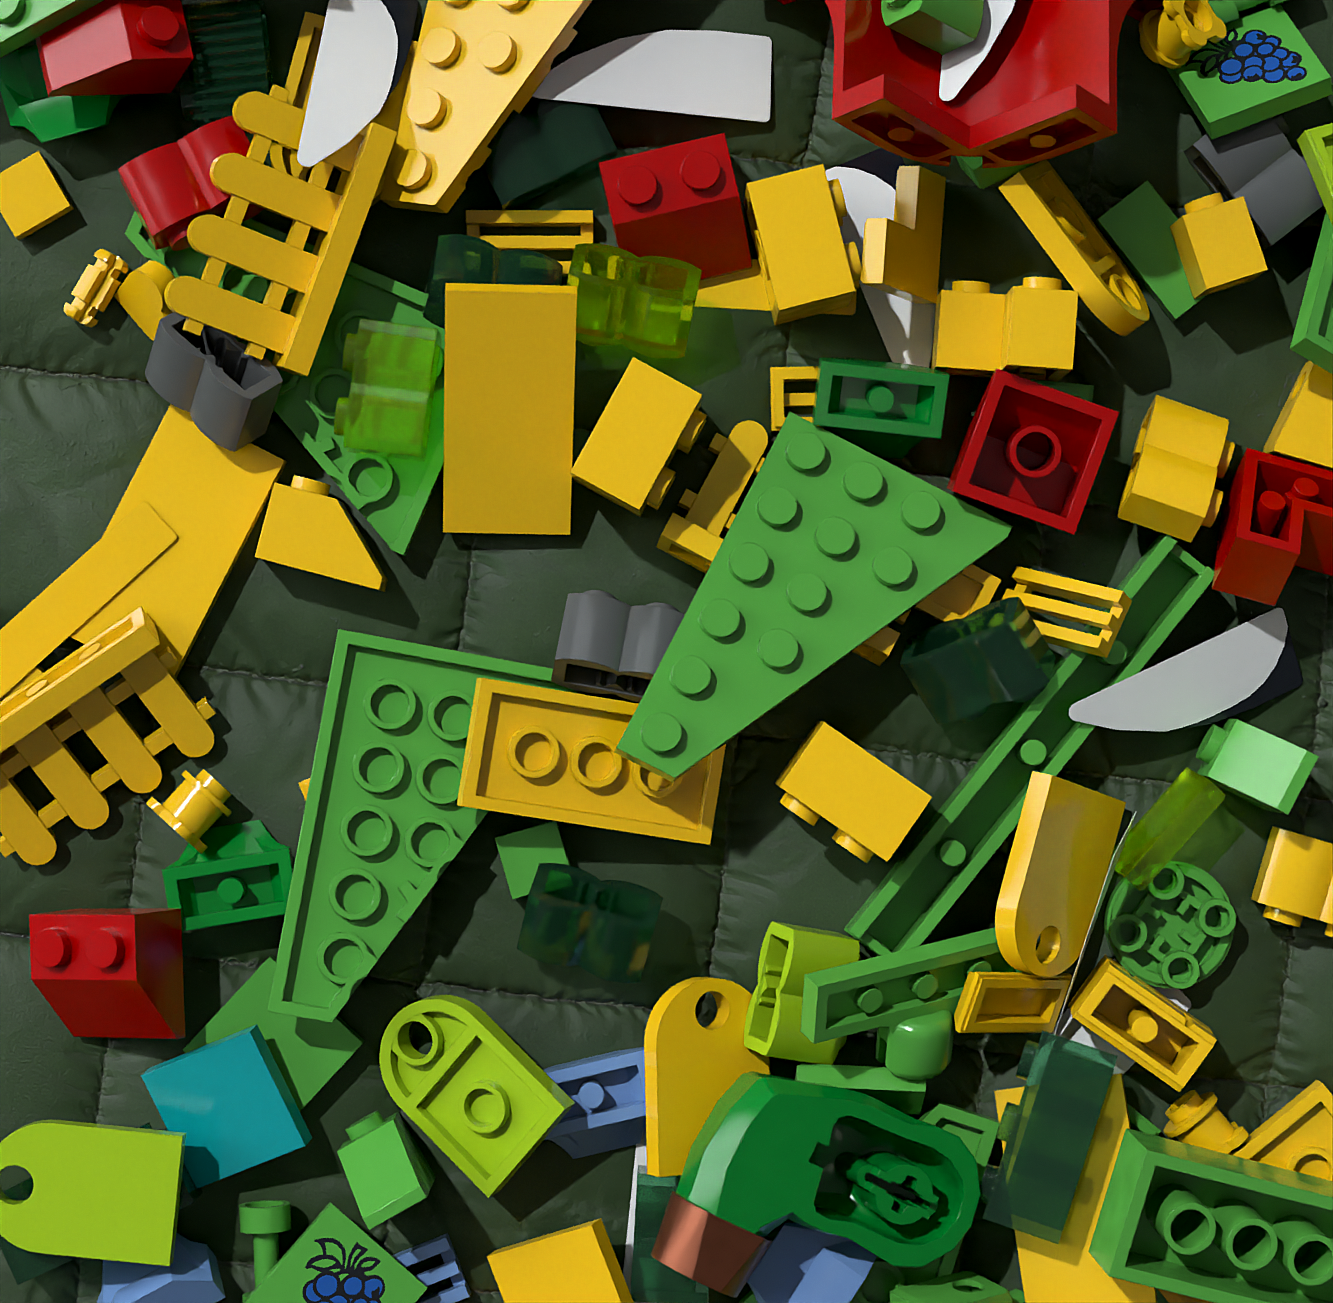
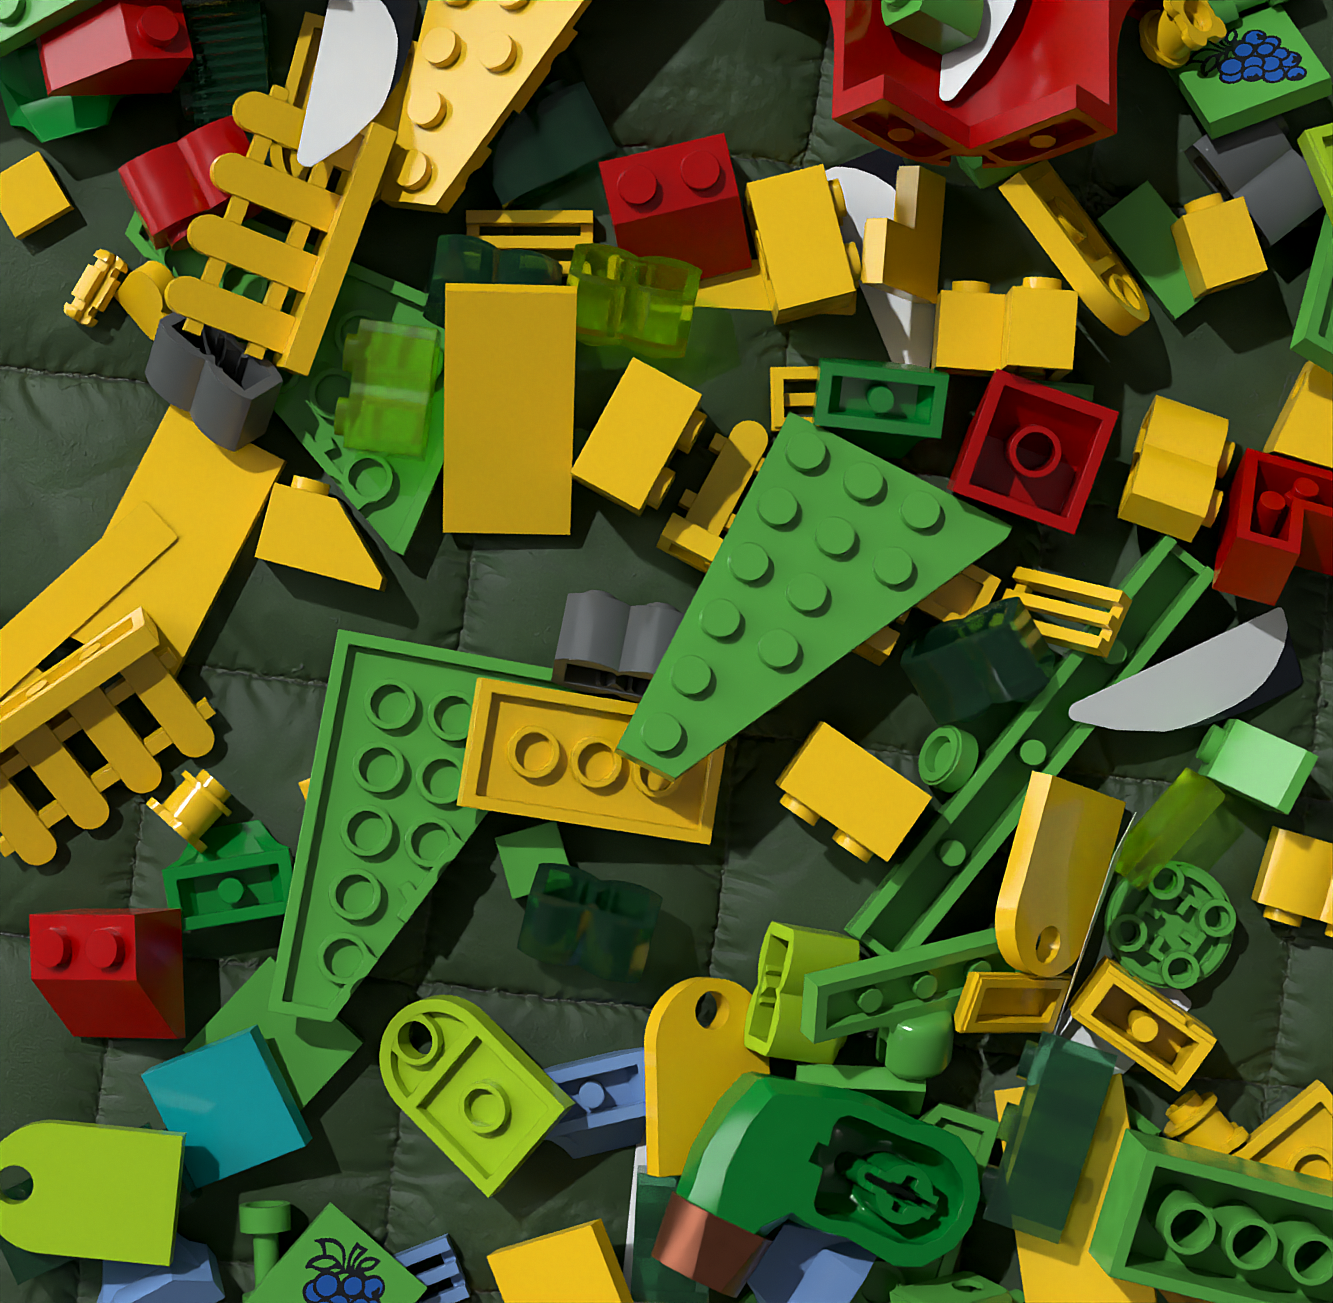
bright green slope [337,1110,436,1230] -> none
white sticker [533,30,772,122] -> none
none -> bright green tile [918,725,978,793]

